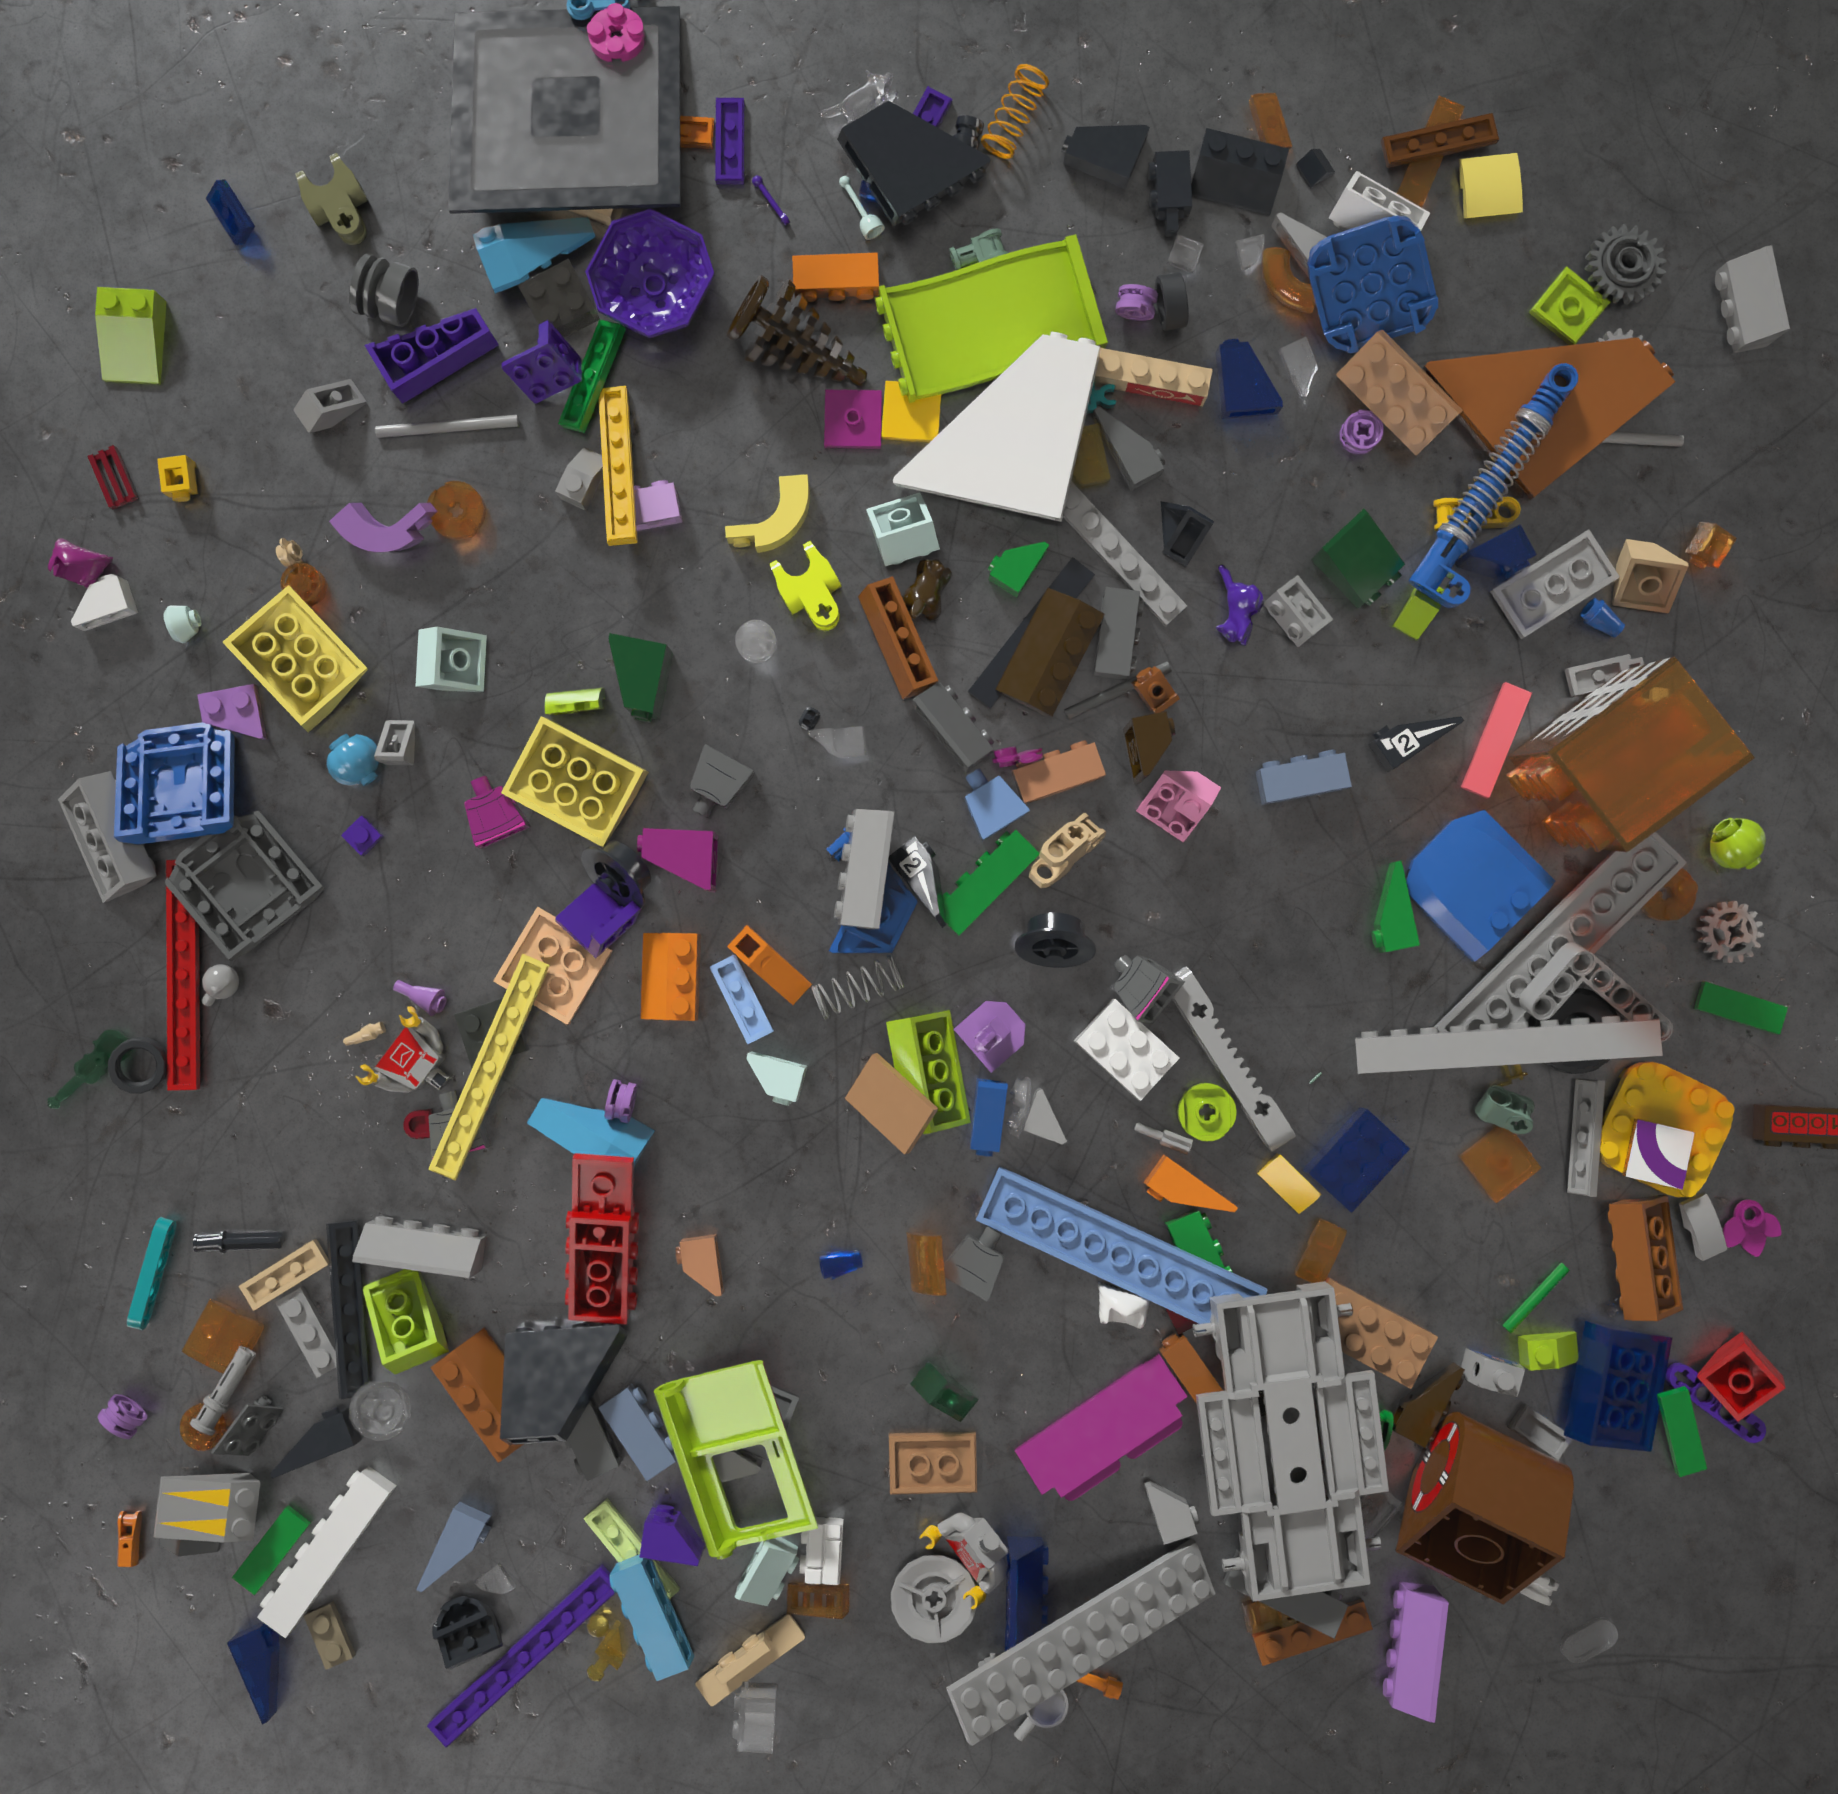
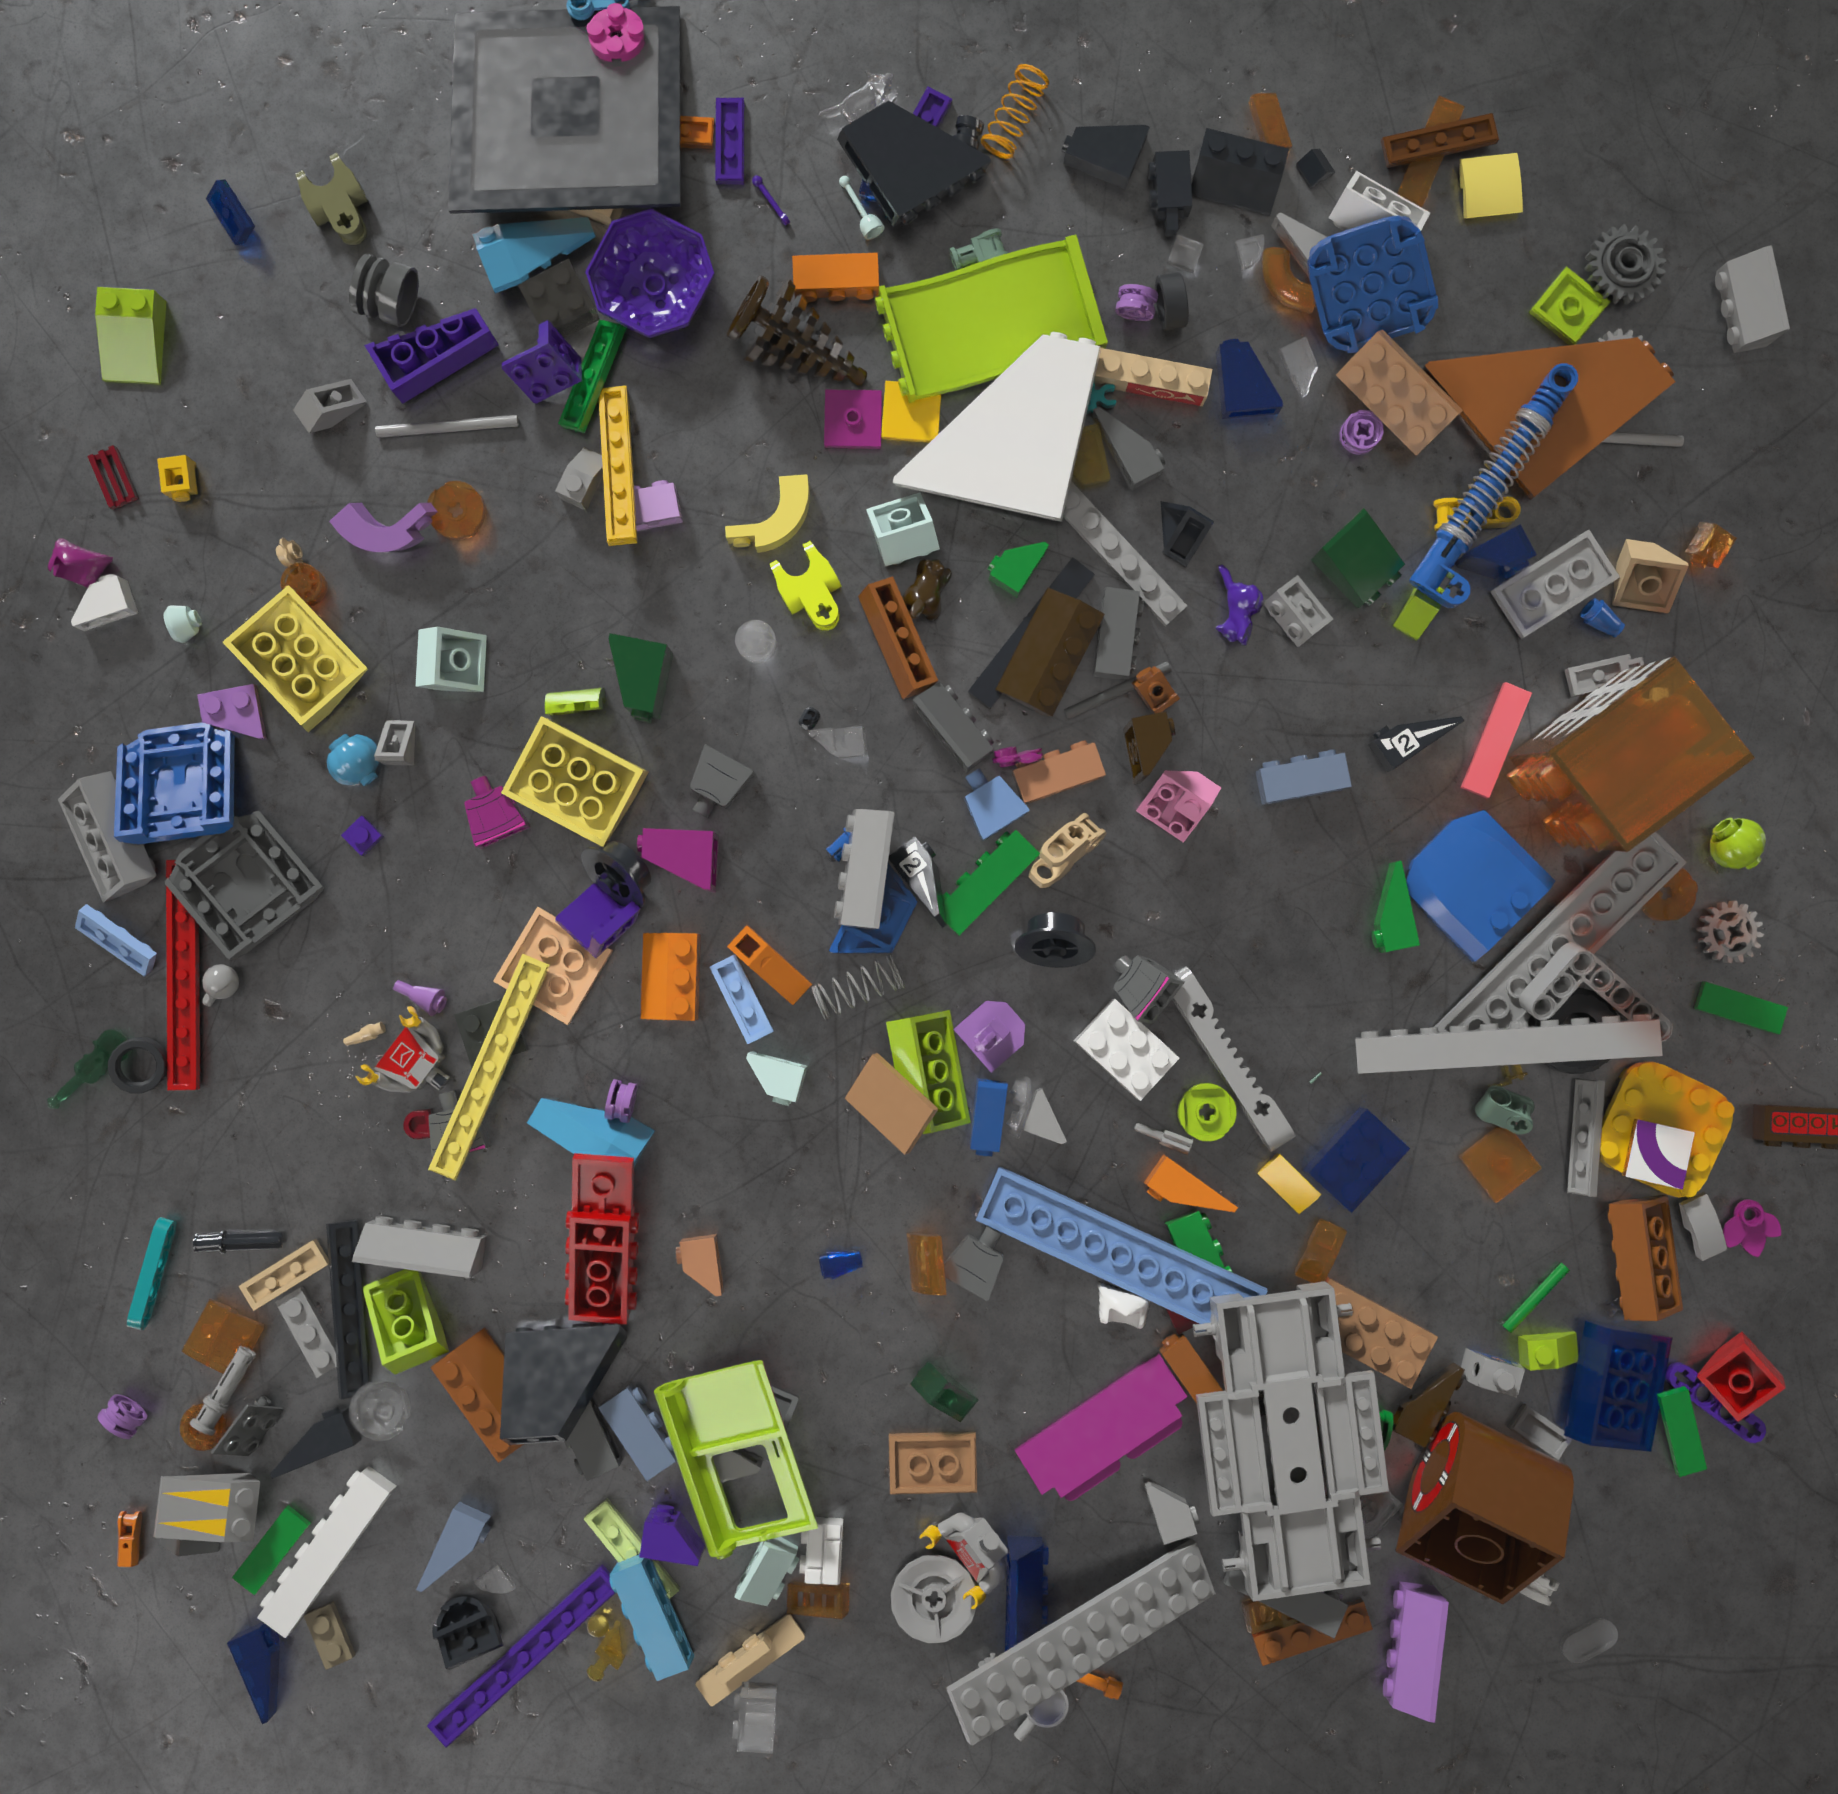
none -> light blue plate [75,904,157,977]

